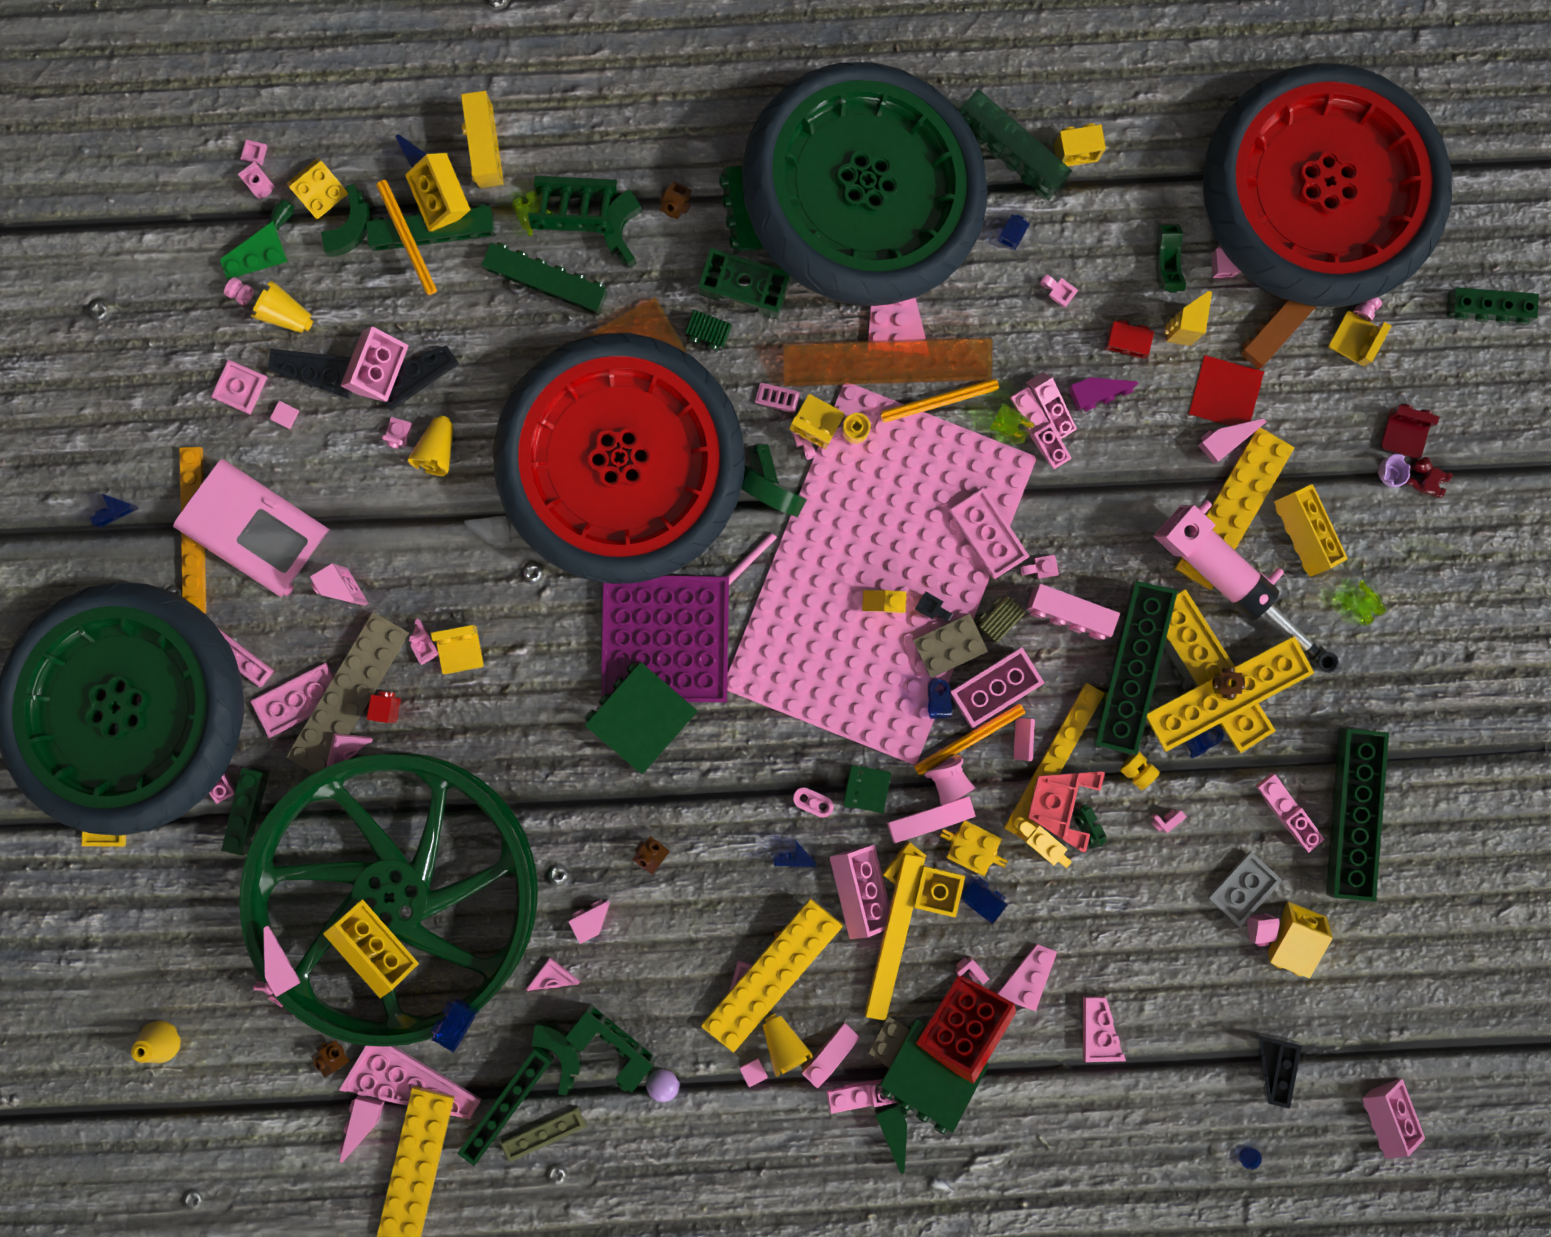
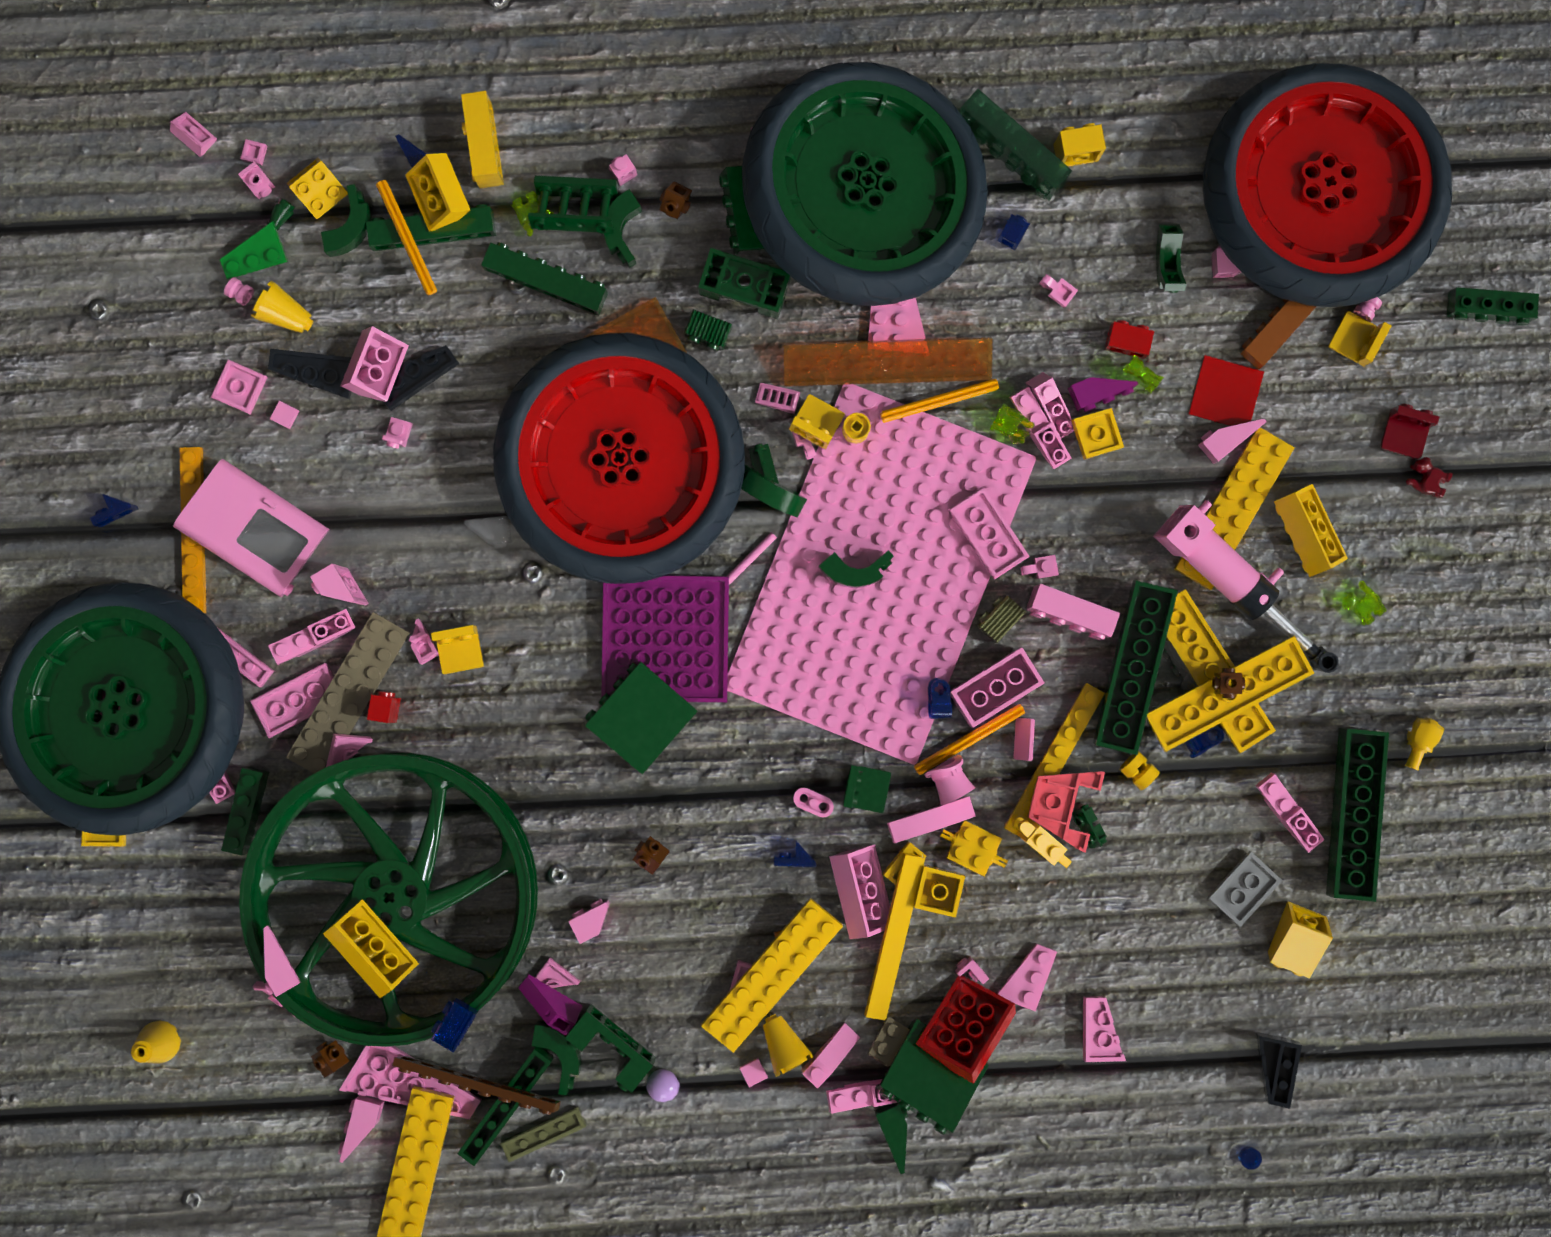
yellow cone [408,415,454,476] -> none
yellow slope [862,590,907,614] -> none
dark tan plate [913,614,988,678] -> none
black plate [915,591,953,622] -> none
clear blue brick [960,877,1008,925] -> none
bright pink bracket [1150,810,1186,833] -> none
yellow slope [1164,291,1212,346] -> none
bright pink slope [1247,913,1280,946] -> none
bright pink slope [1362,1079,1425,1158] -> none
lavender hair [1378,454,1410,488] -> none
none -> bright pink slope [170,112,217,157]
none -> bright pink slope [268,609,355,665]
none -> reddish brown plate [392,1055,561,1115]
none -> magenta slope [518,974,582,1035]
none -> bright pink brick [609,154,637,186]
none -> dark green arch [818,550,894,588]
none -> yellow plate [1071,408,1124,460]
none -> clear neon green animal [1123,355,1164,394]
none -> yellow piece [1405,717,1444,770]

